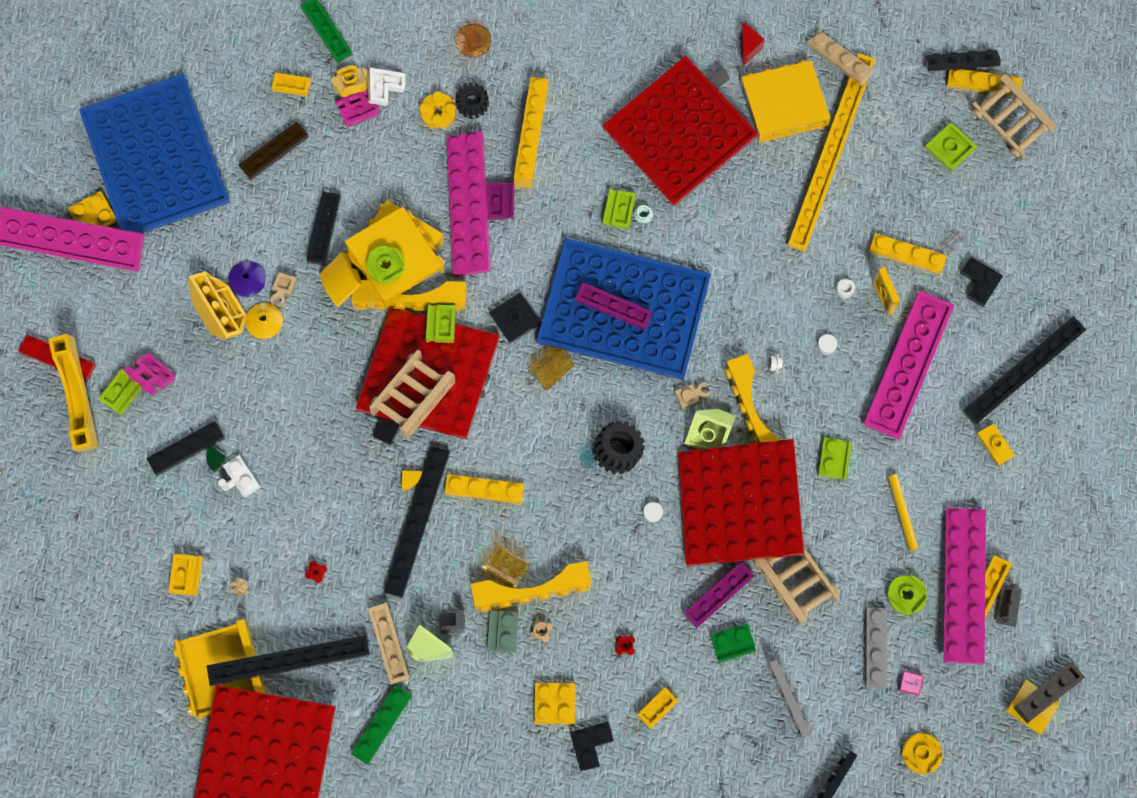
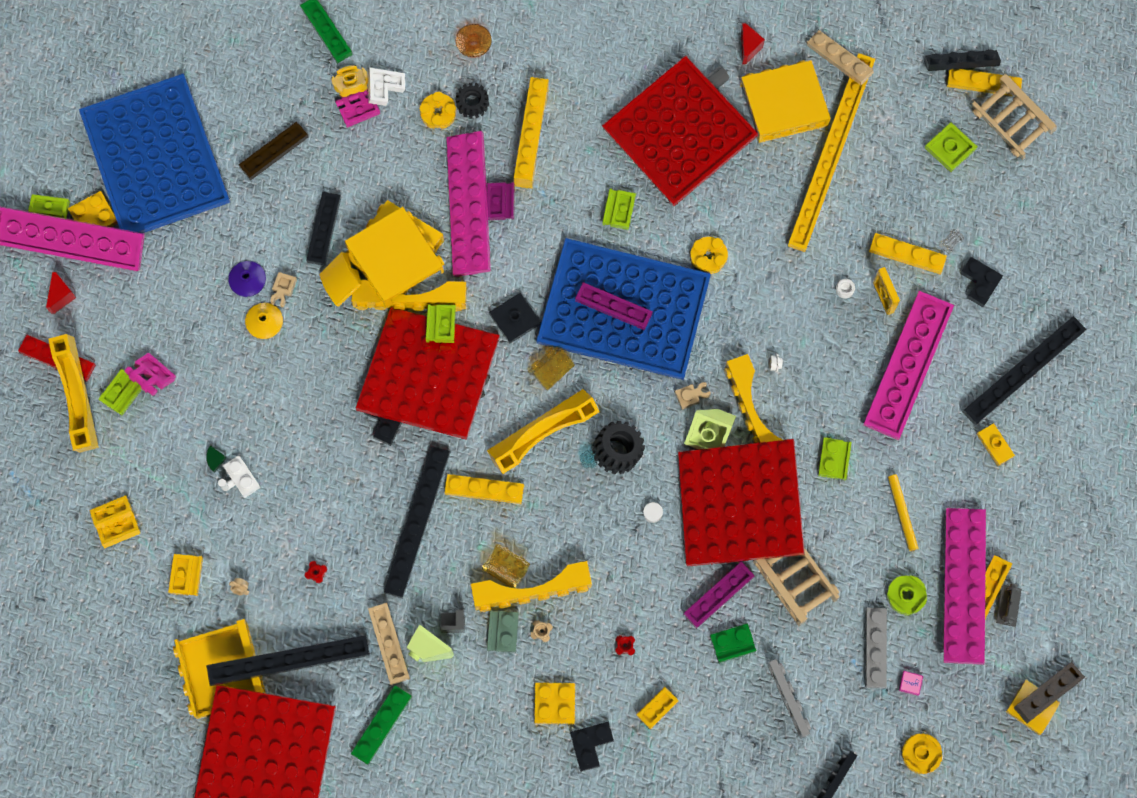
black plate [146,421,225,476] -> none
yellow wedge [188,271,247,339] -> none
yellow plate [271,72,311,97] -> none
lime plate [366,246,405,285] -> none
tan fence [370,350,455,440] -> none
yellow tile [401,471,422,491] -> none
light aqua plate [634,205,653,224] -> none
white tile [817,334,837,354] -> none
none -> lime plate [28,194,70,219]
none -> red slope [46,272,76,314]
none -> yellow slope [89,495,141,549]
none -> yellow arch [487,389,600,474]
none -> yellow plate [690,237,728,274]

